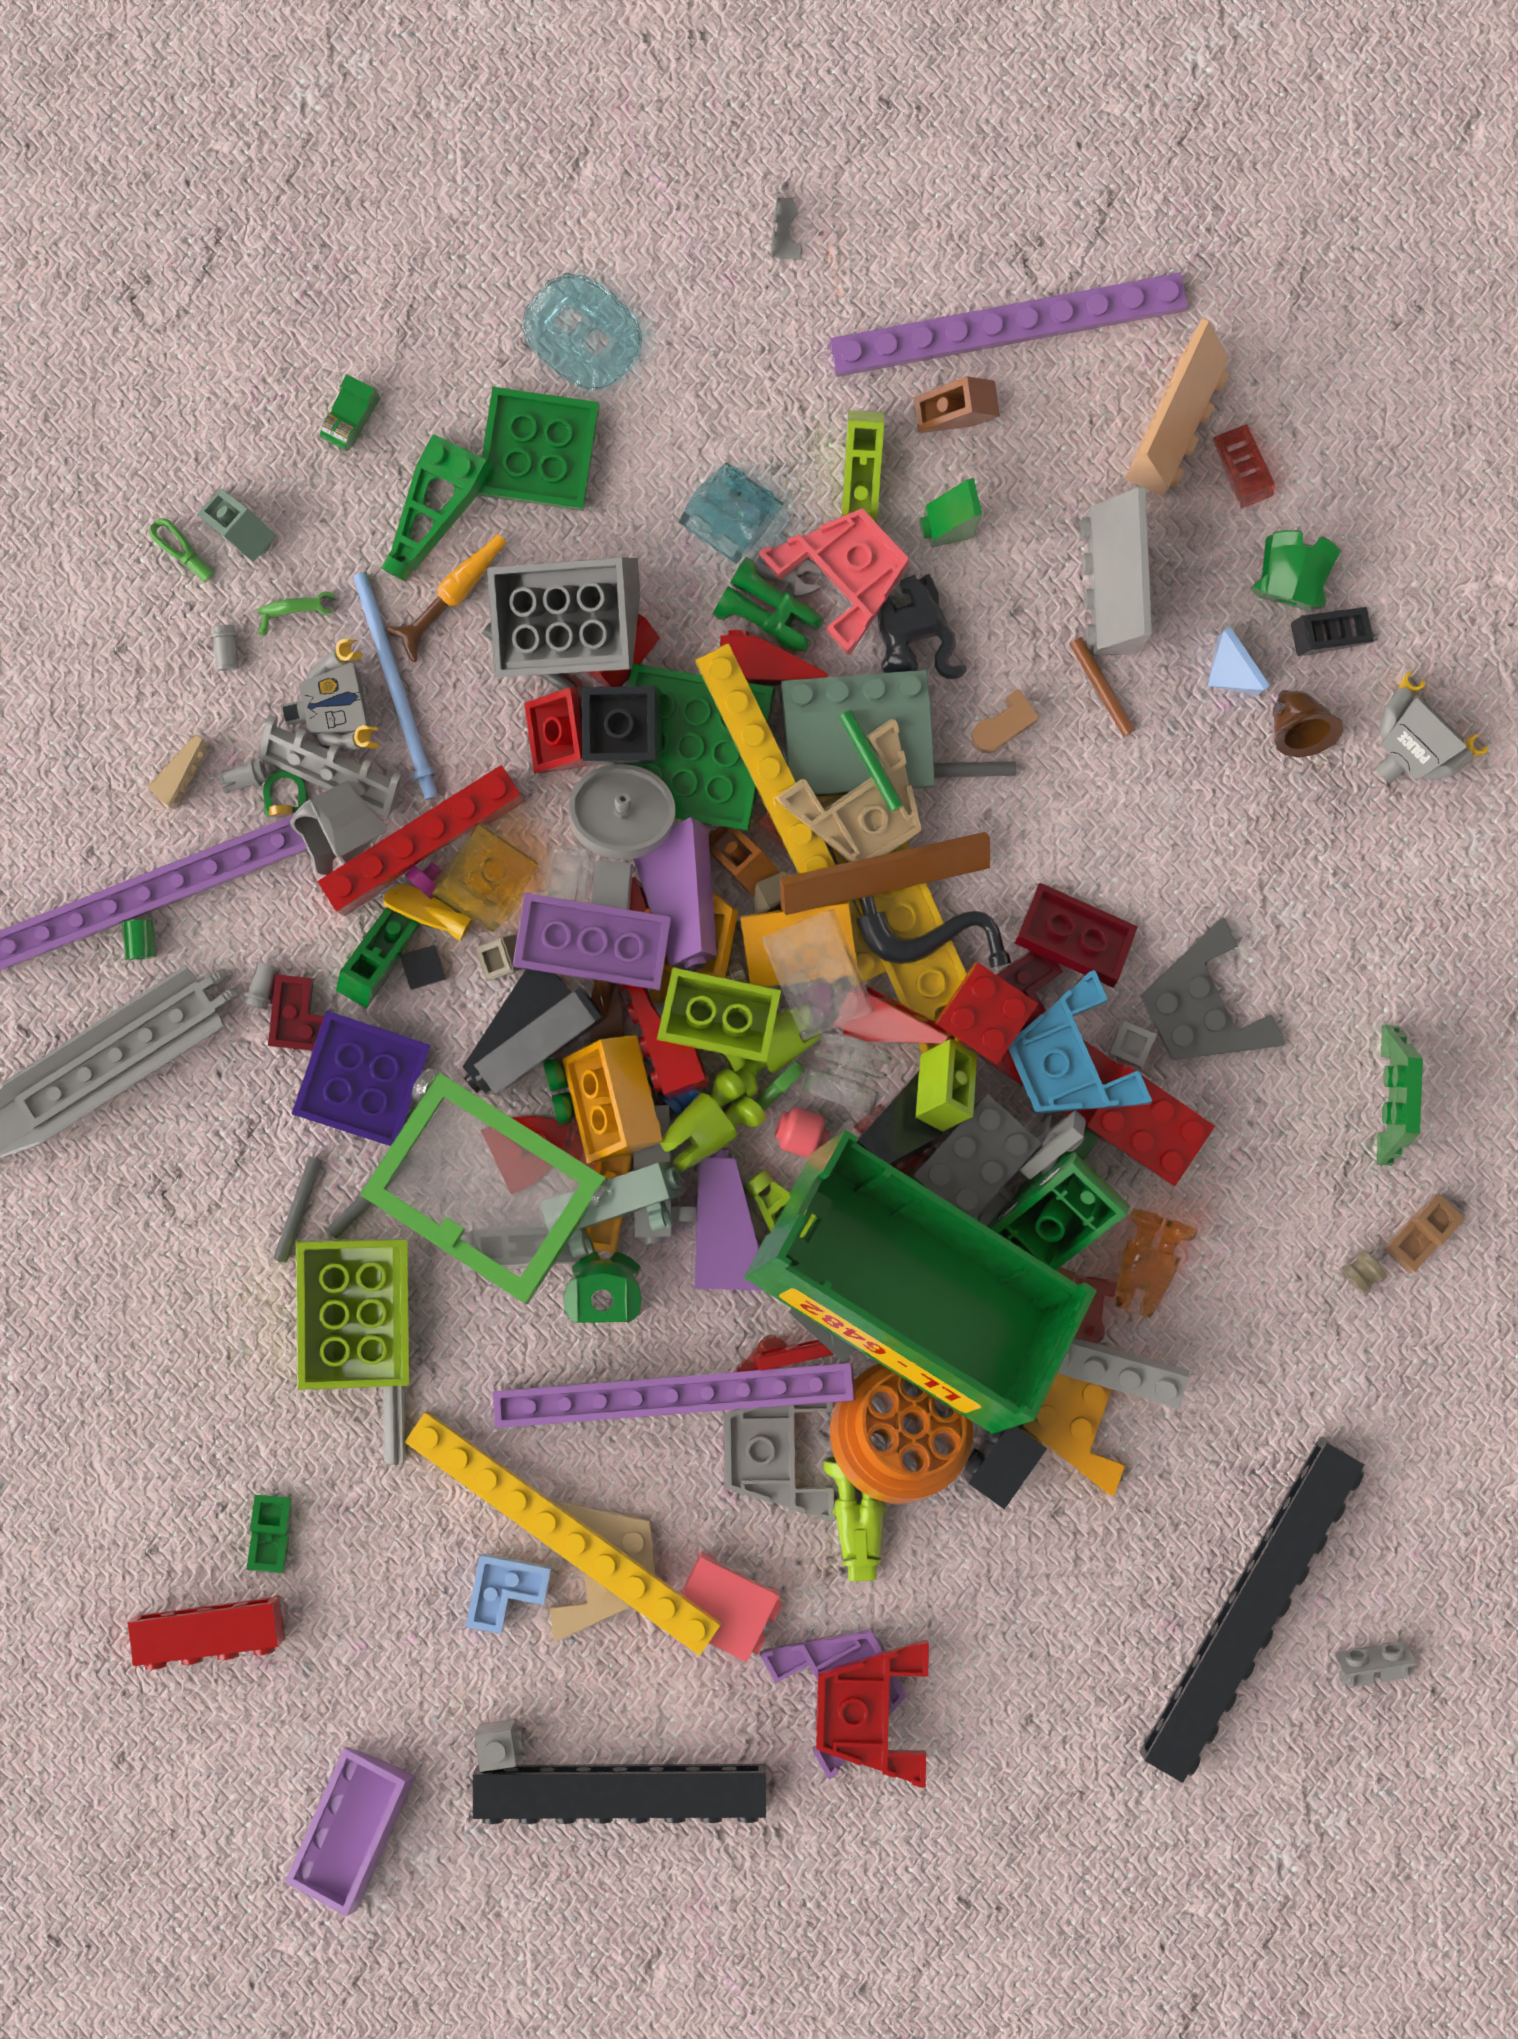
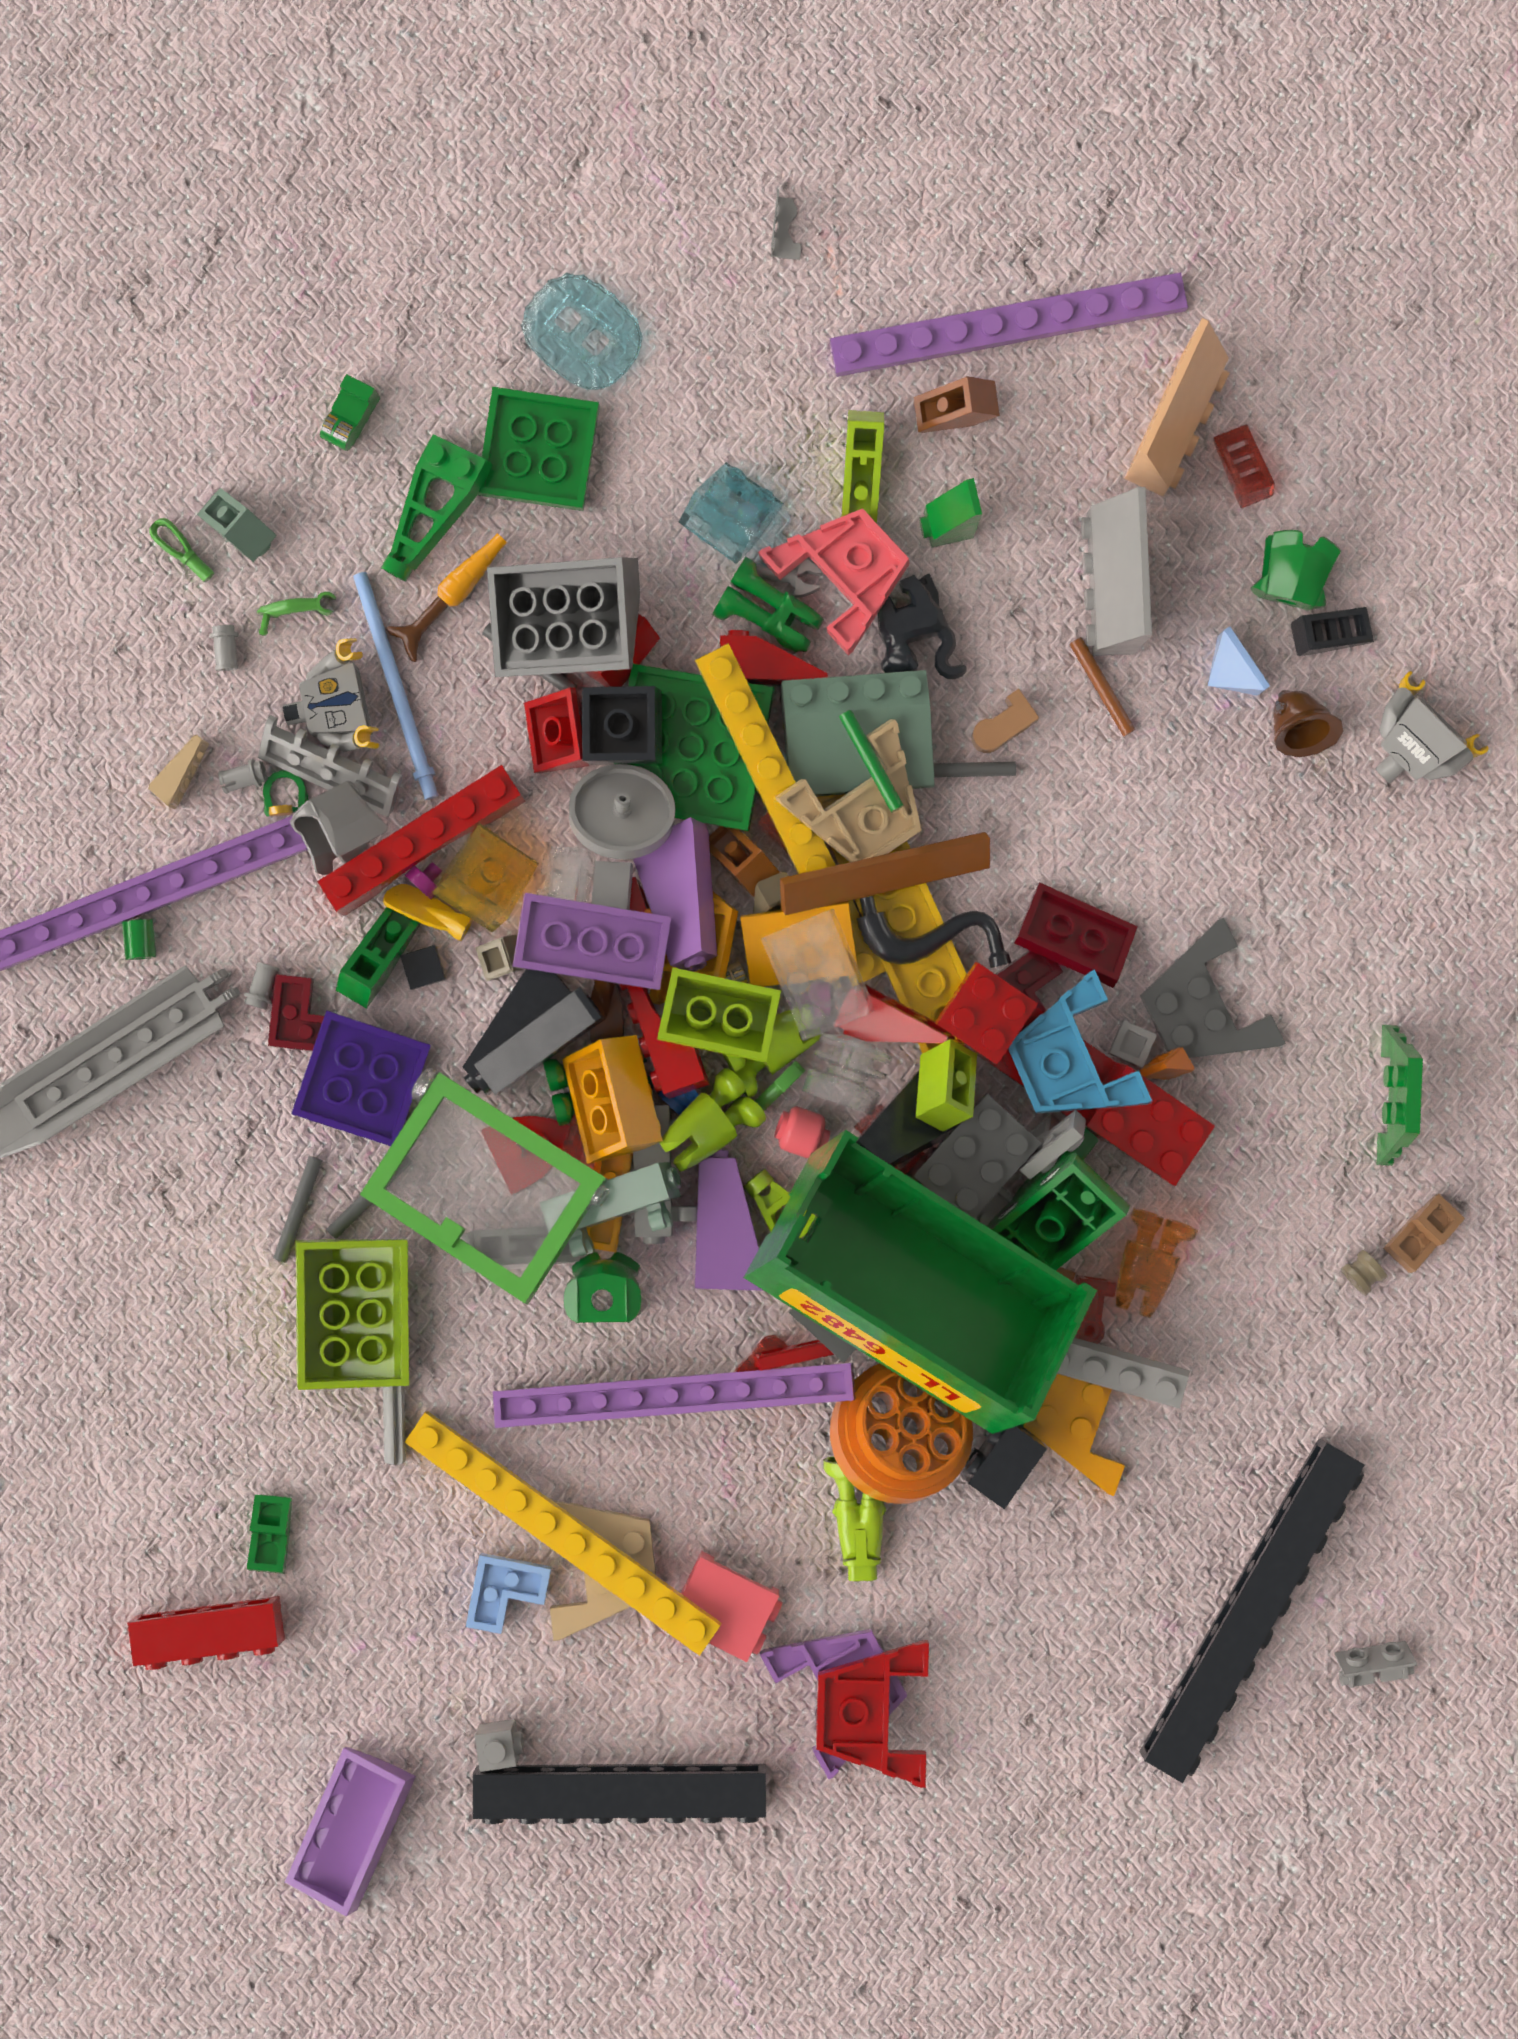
light grey wing [723,1402,834,1521] -> none
none -> orange slope [1140,1047,1195,1080]

